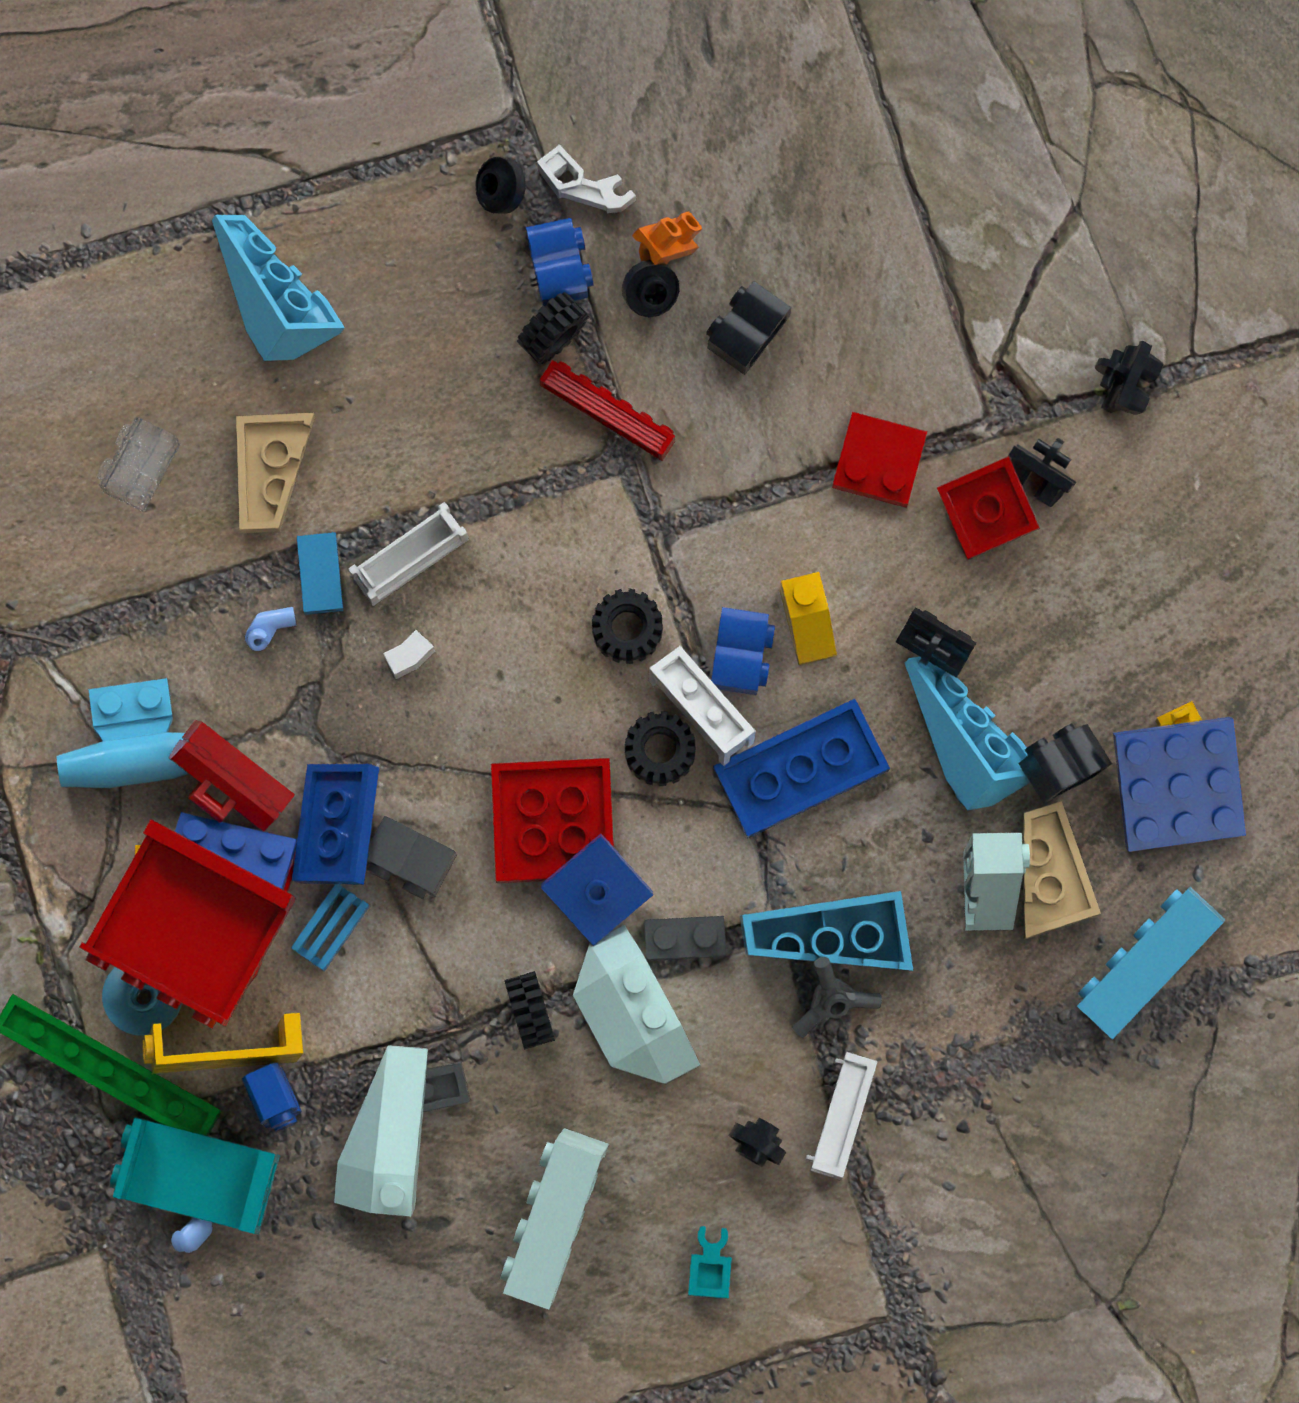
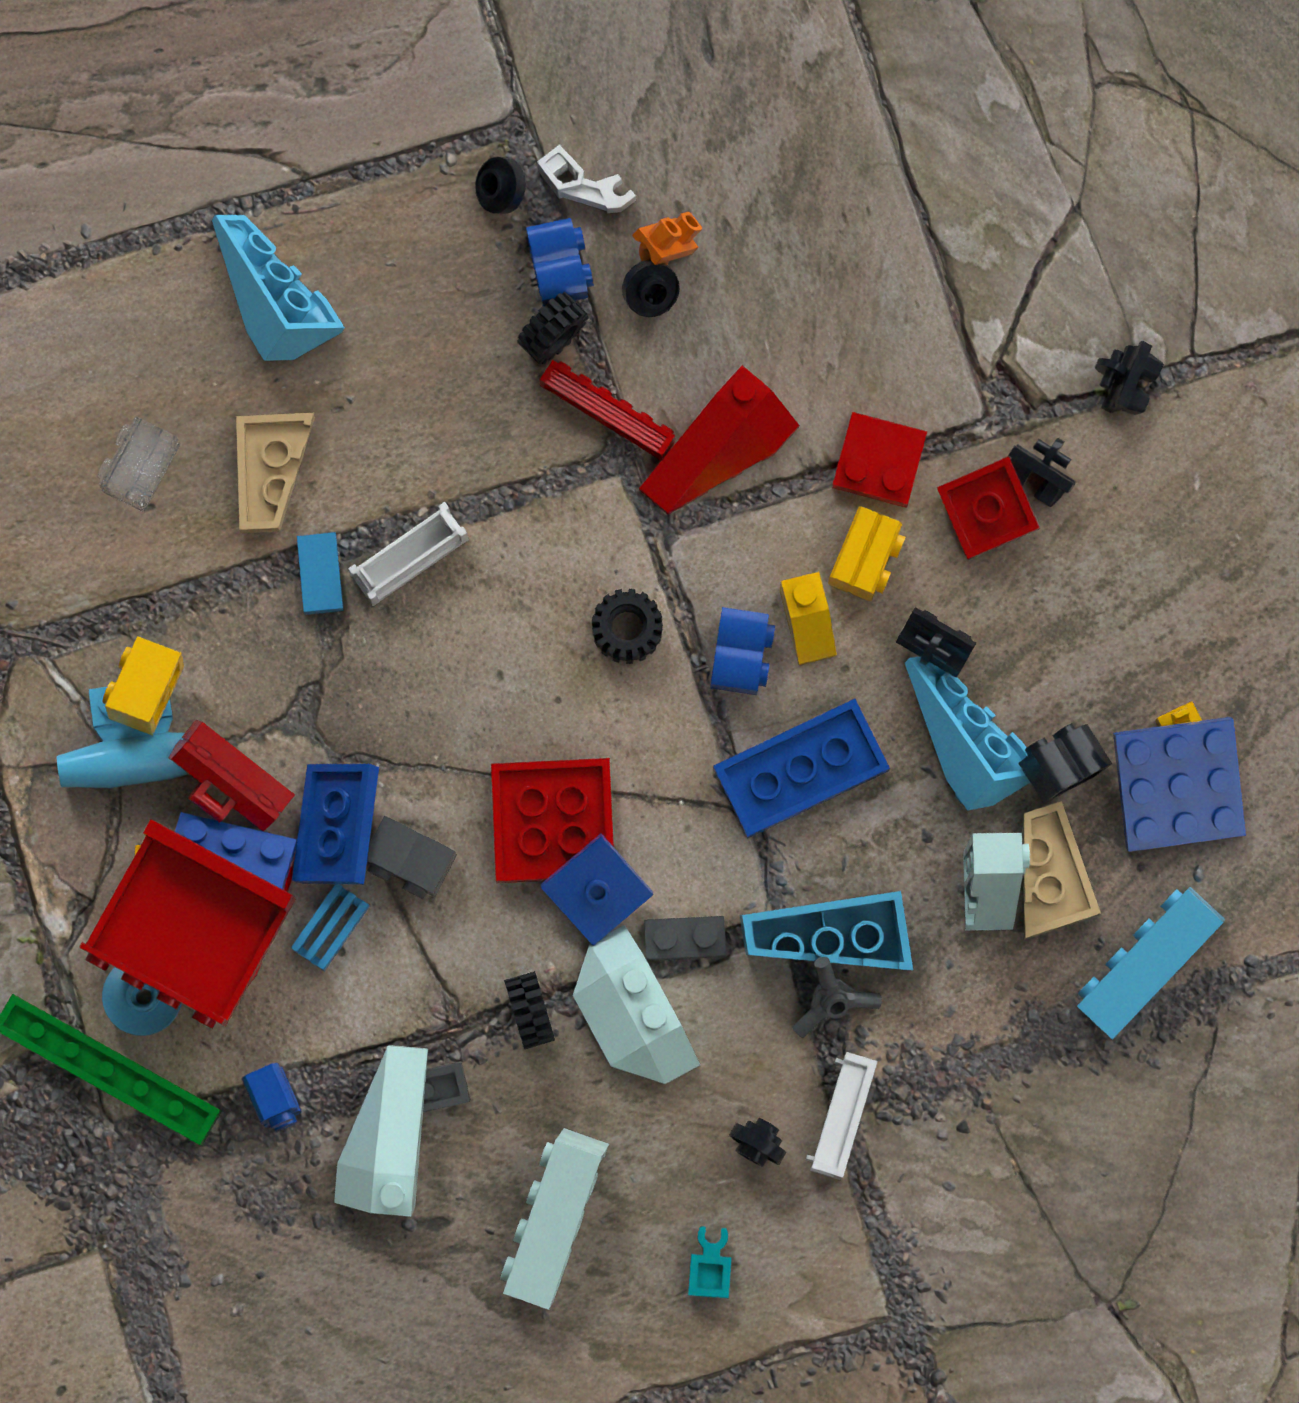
teal panel [110,1118,280,1234] -> none
yellow panel [142,1013,303,1074] -> none
light blue arm [171,1217,213,1253] -> none
light blue arm [245,607,296,651] -> none
white piece [383,630,435,679] -> none
black tyre [625,711,696,786] -> none
white container [649,646,756,766] -> none
black brick [706,281,792,375] -> none
none -> yellow brick [103,636,184,736]
none -> red wedge [639,365,800,515]
none -> yellow brick [828,506,906,601]

